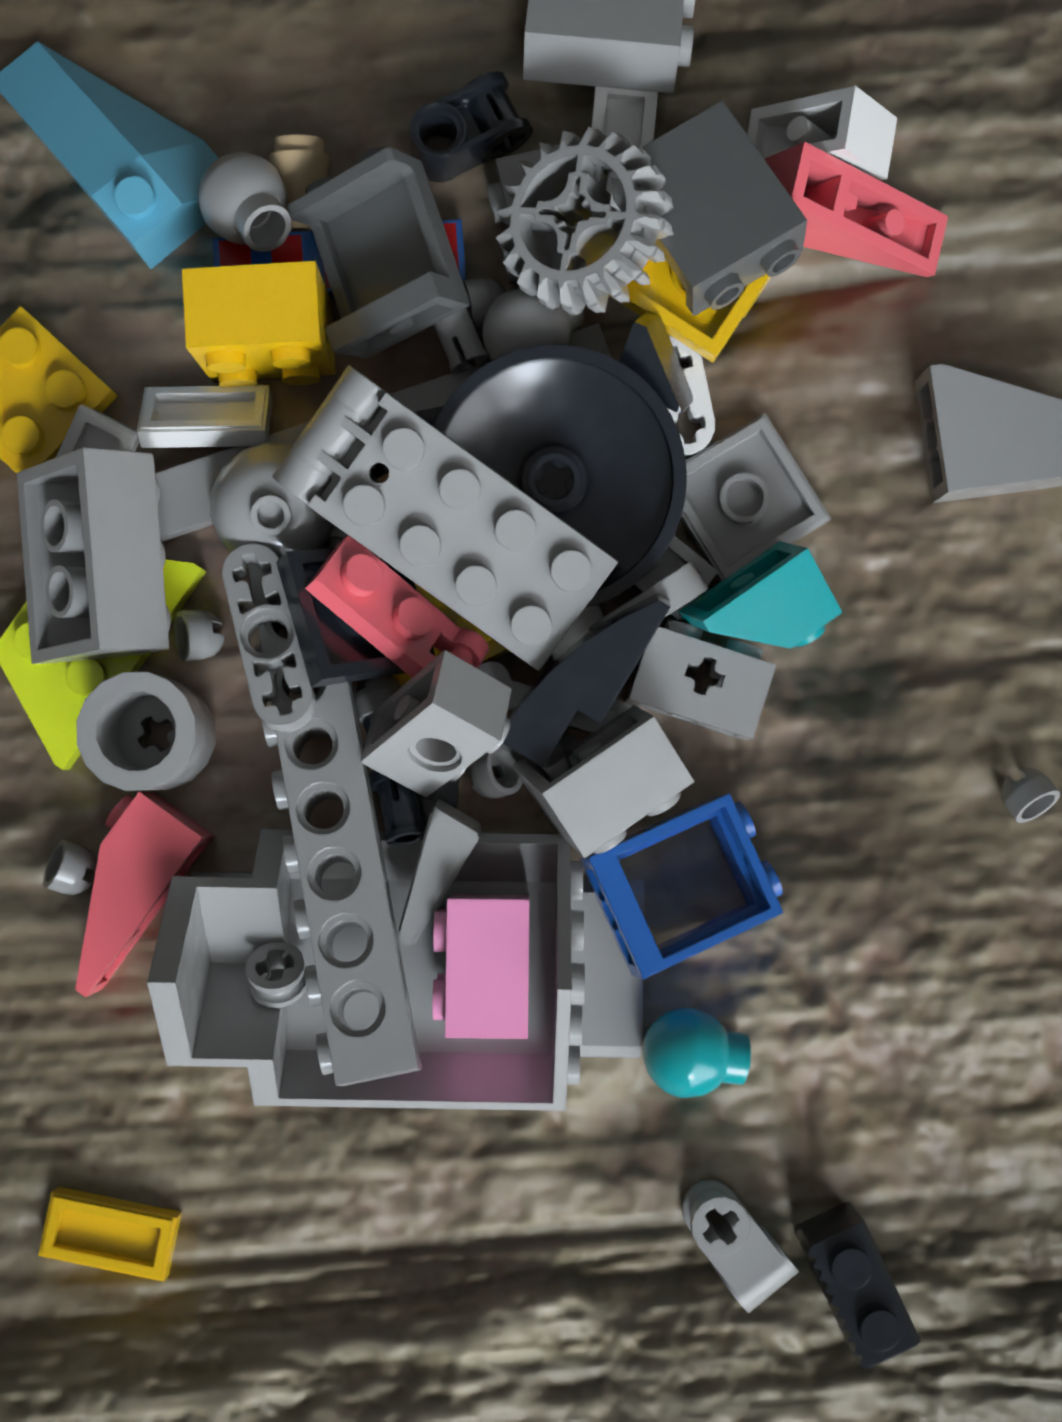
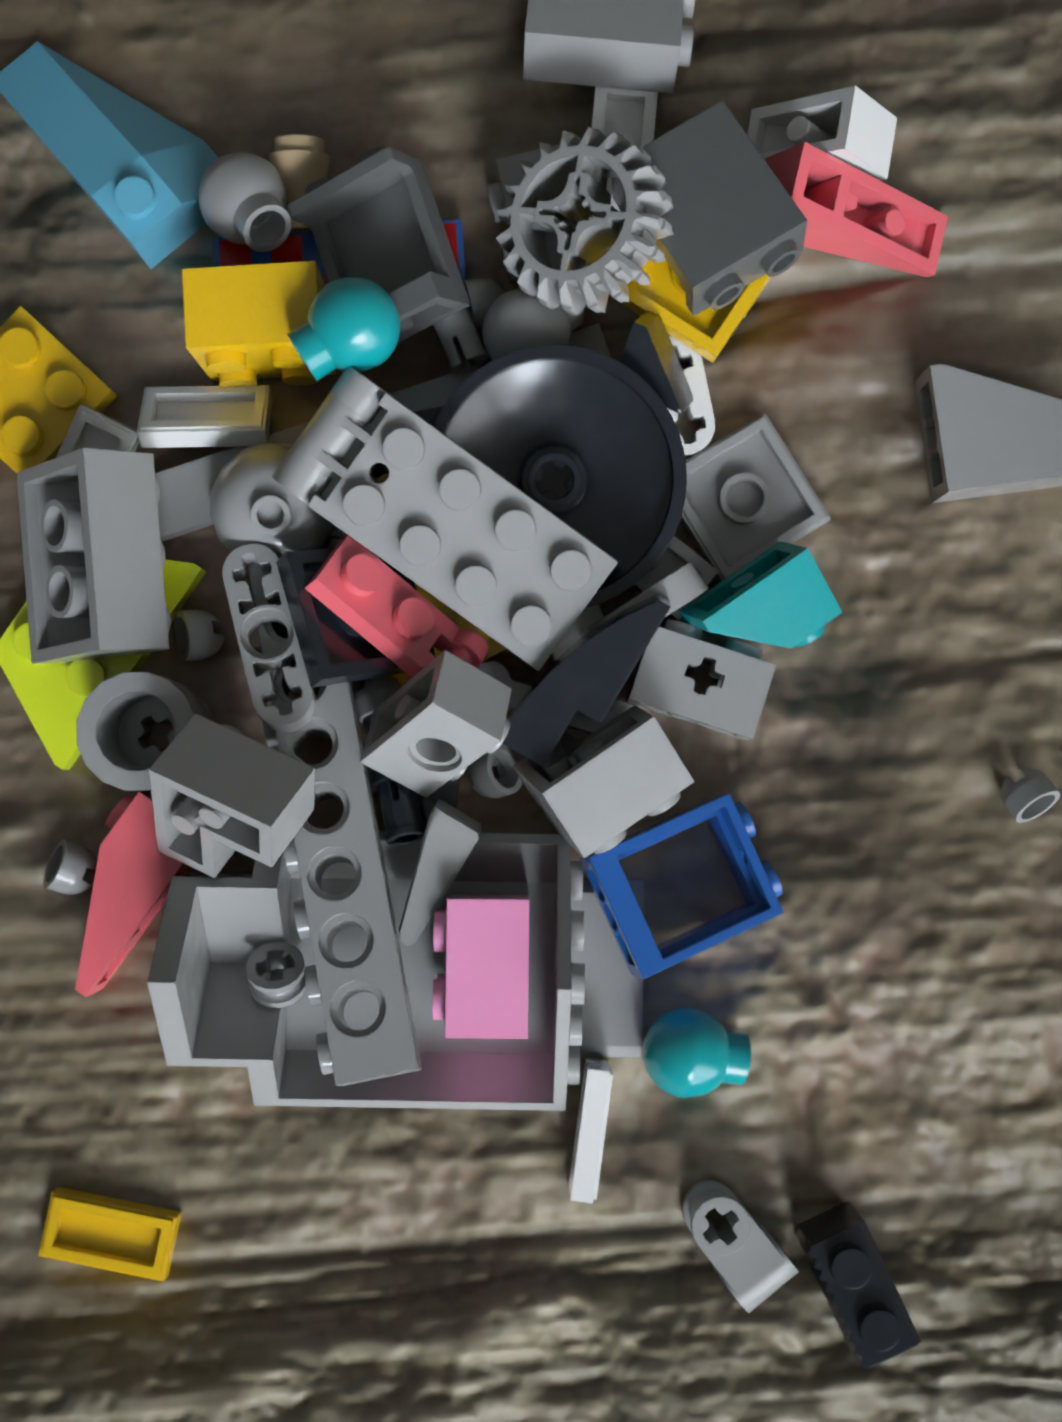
black piece [409,71,533,183] -> none
none -> light grey brick [149,714,315,878]
none -> teal piece [287,276,401,381]
none -> white tile [569,1057,613,1203]

